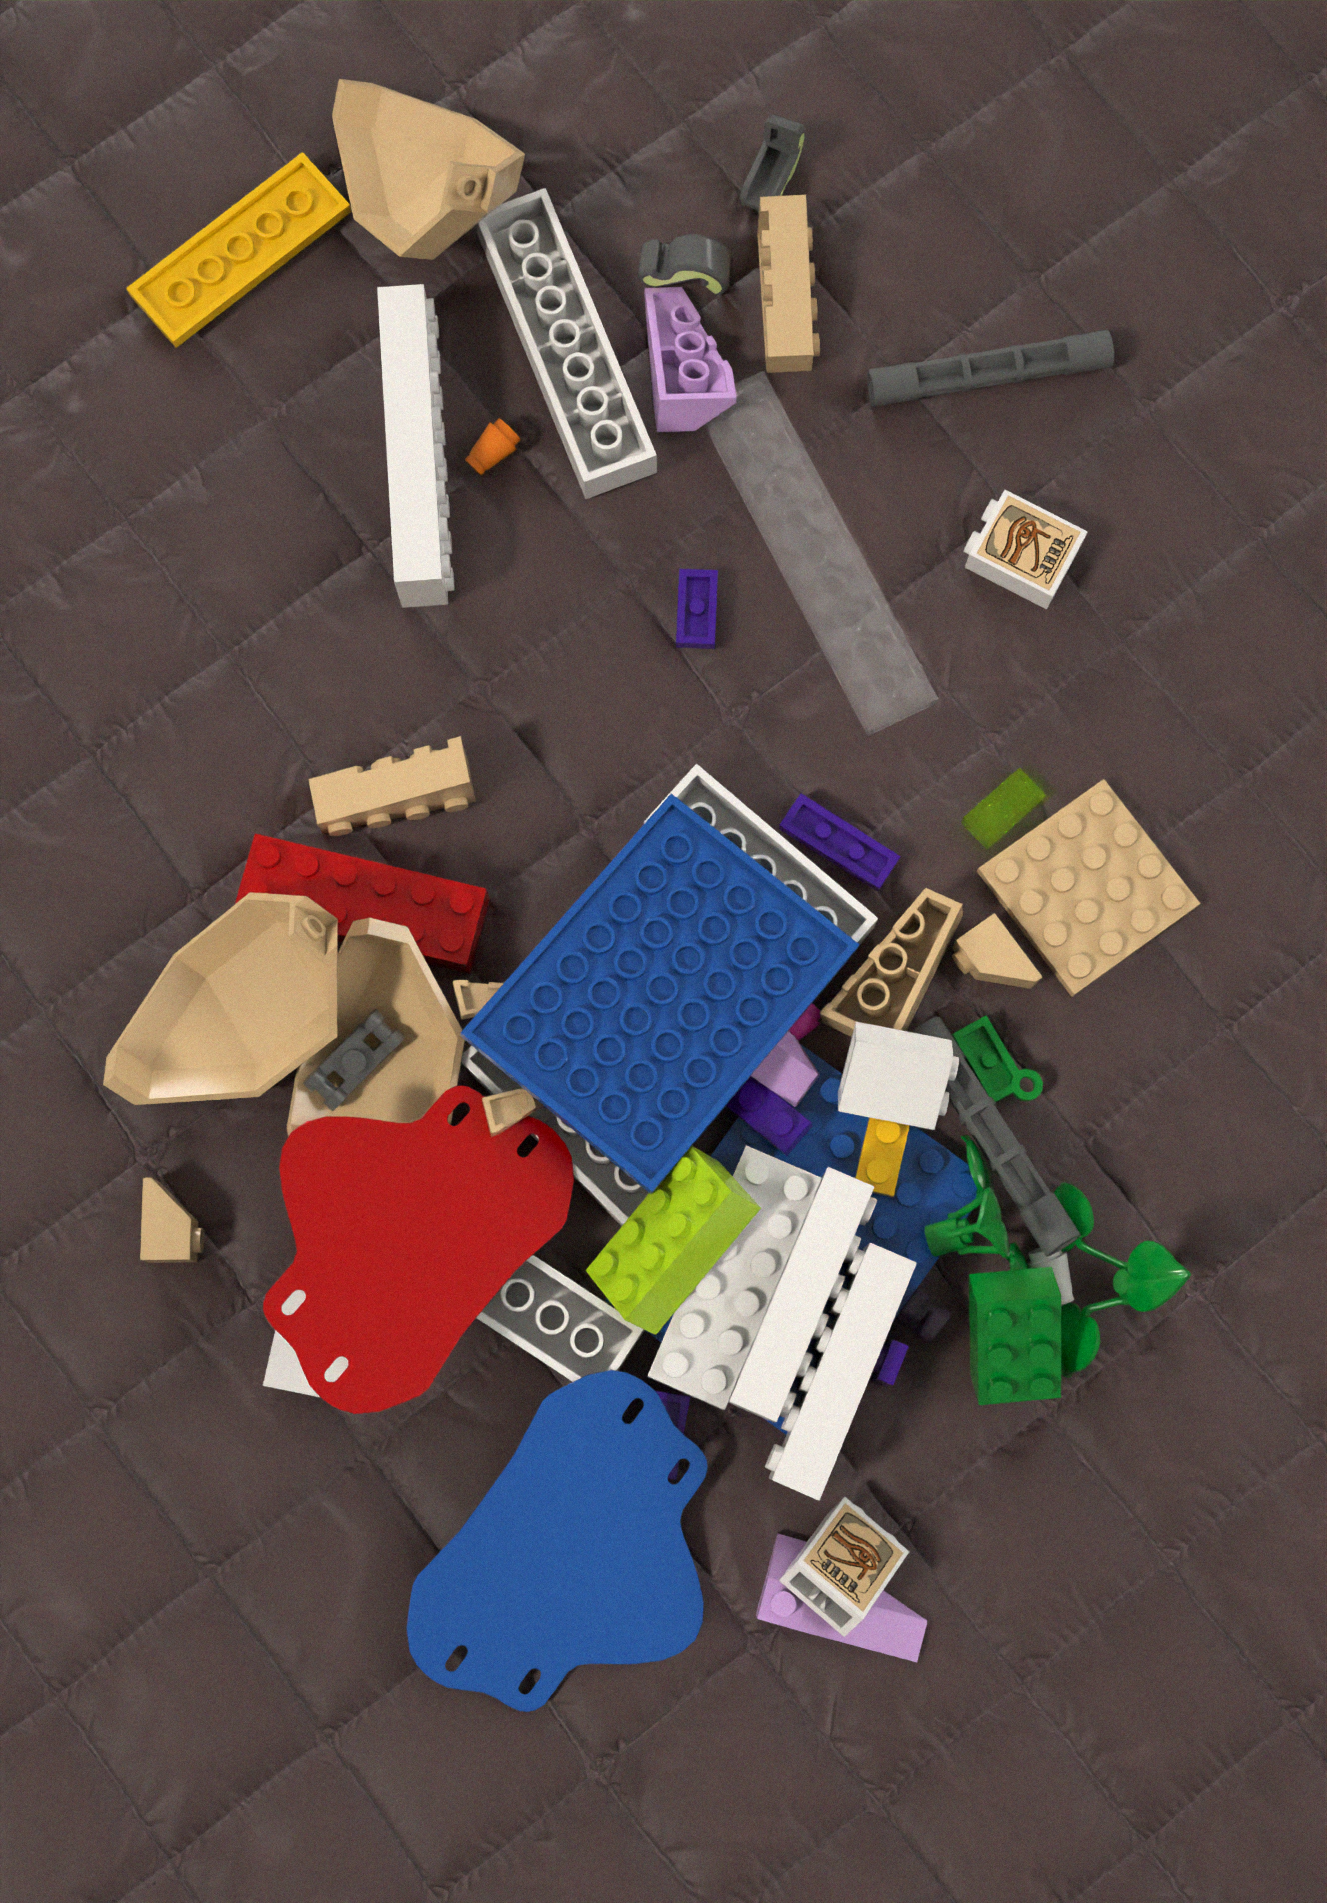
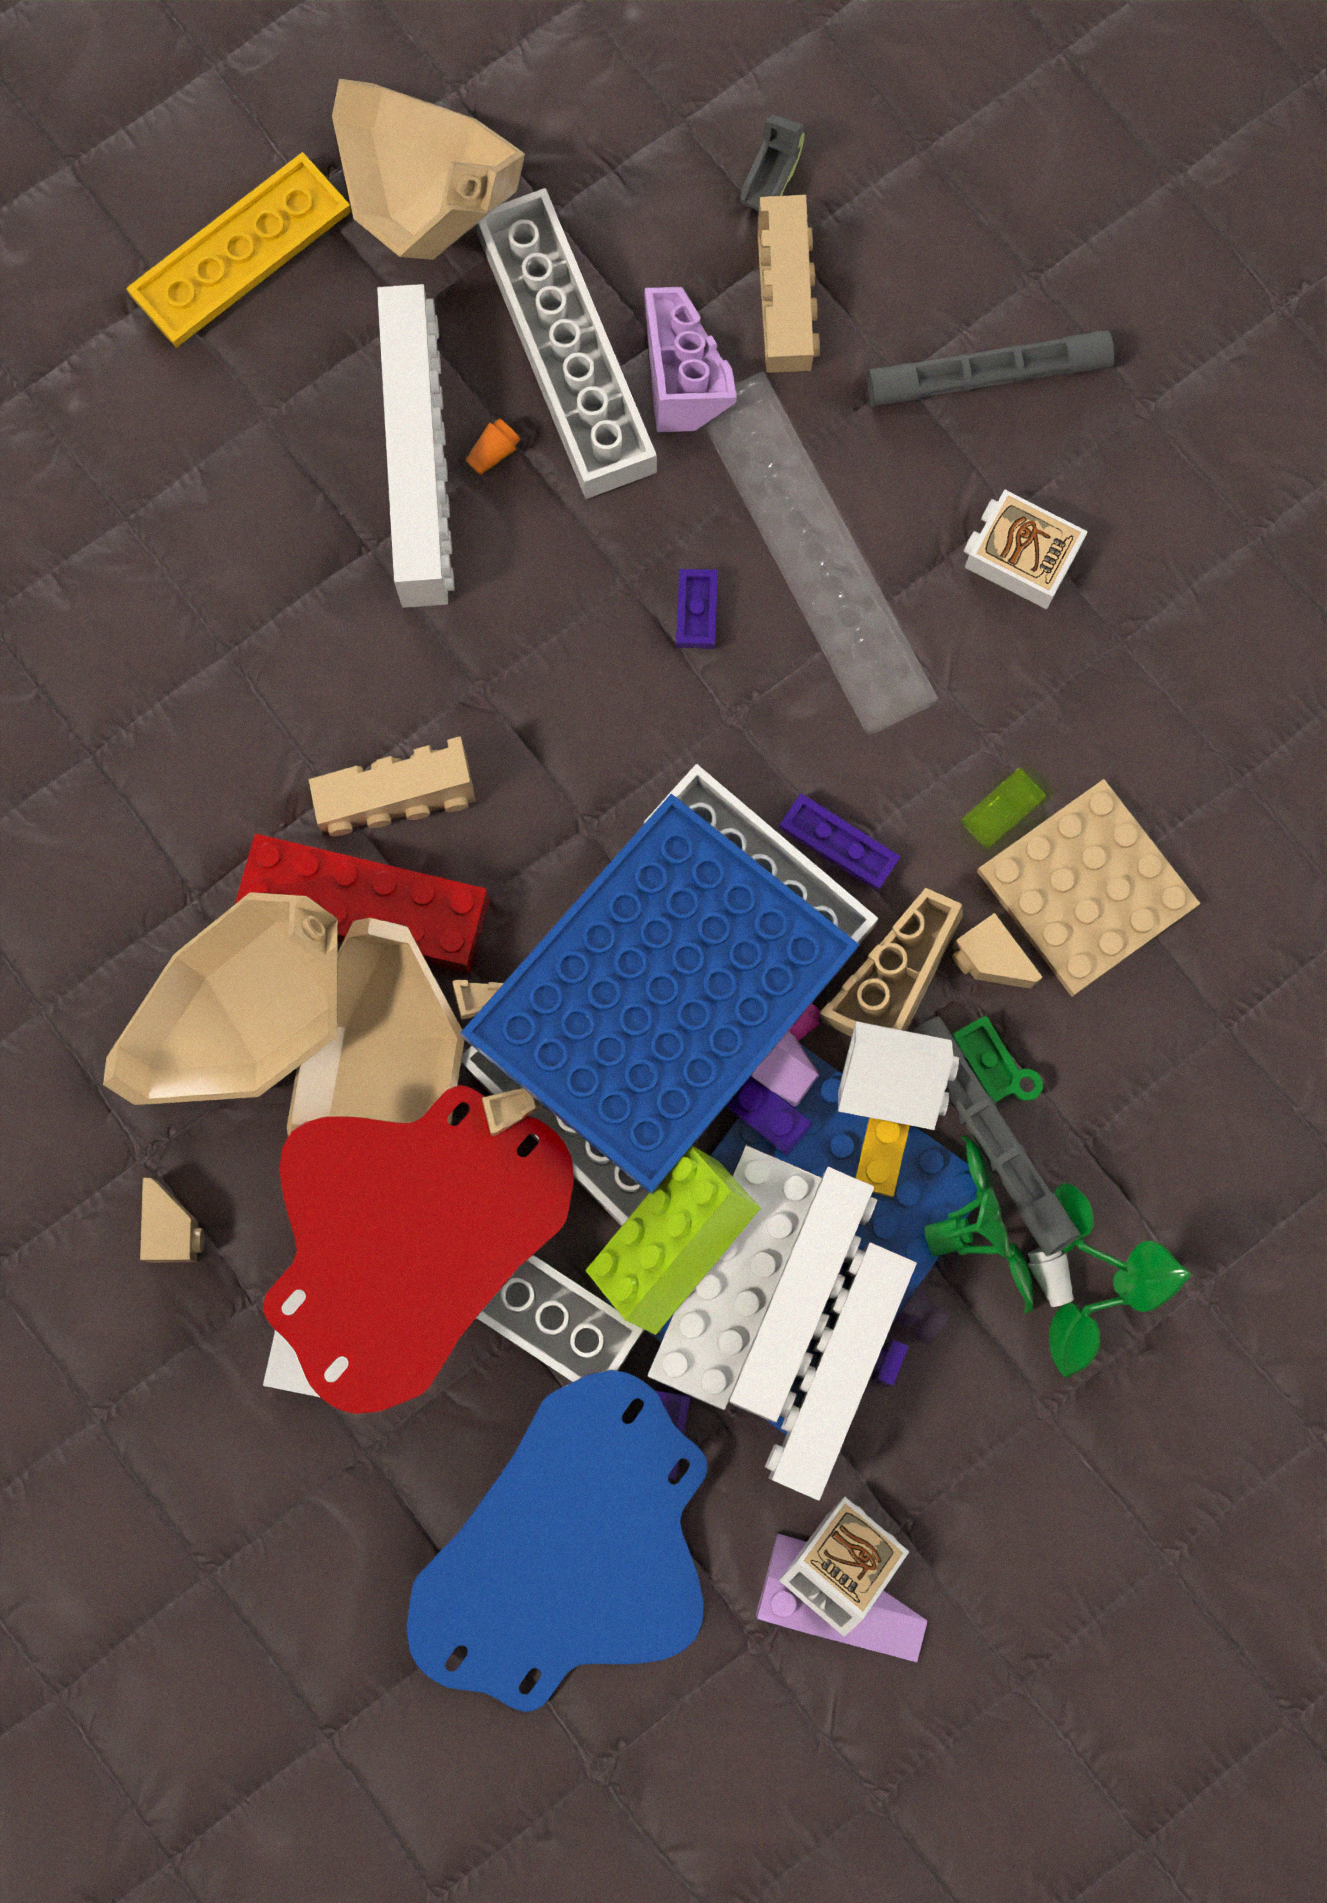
dark grey plate [303,1009,405,1111] -> none
dark grey animal [637,234,733,296] -> none
green brick [969,1267,1061,1405] -> none

